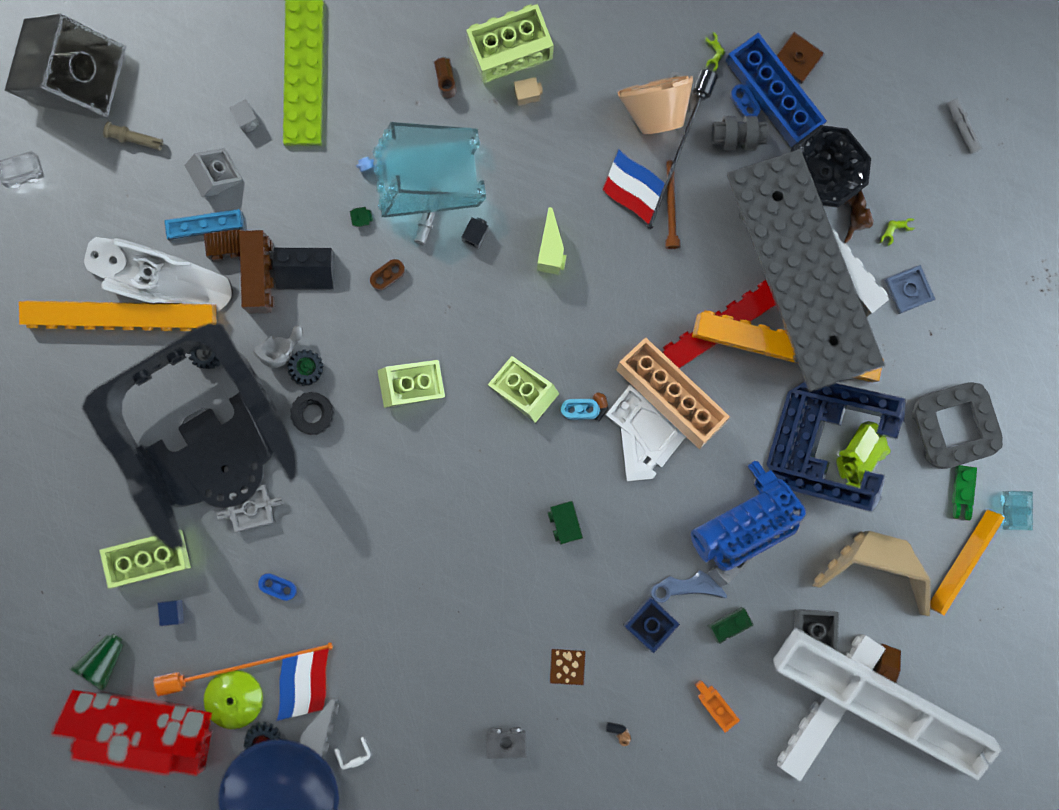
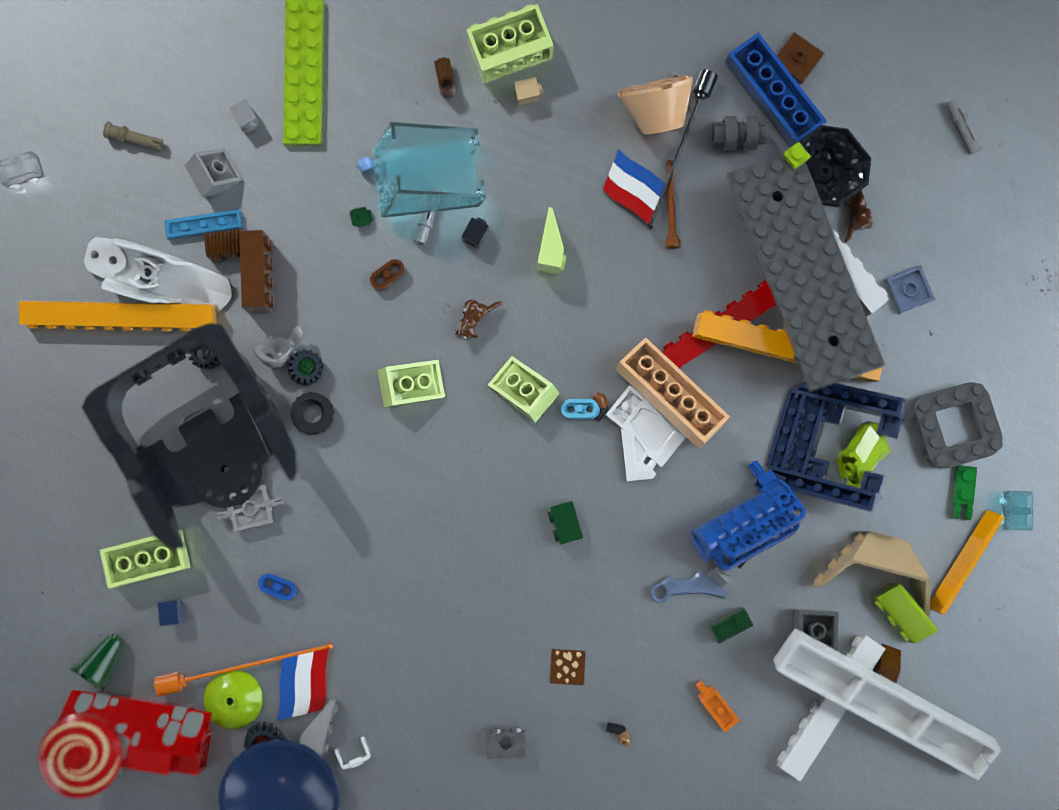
clear smoke slope [4,14,127,118] -> none
black slope [273,247,334,290] -> none
dark blue brick [623,597,680,654] -> none
lime arm [705,32,725,72] -> none
blue plate [730,84,760,118] -> none
lime arm [879,218,915,246] -> none
none -> red dish [38,714,123,799]
none -> reddish brown animal [455,299,502,339]
none -> lime plate [782,142,811,170]
none -> lime slope [872,582,939,644]

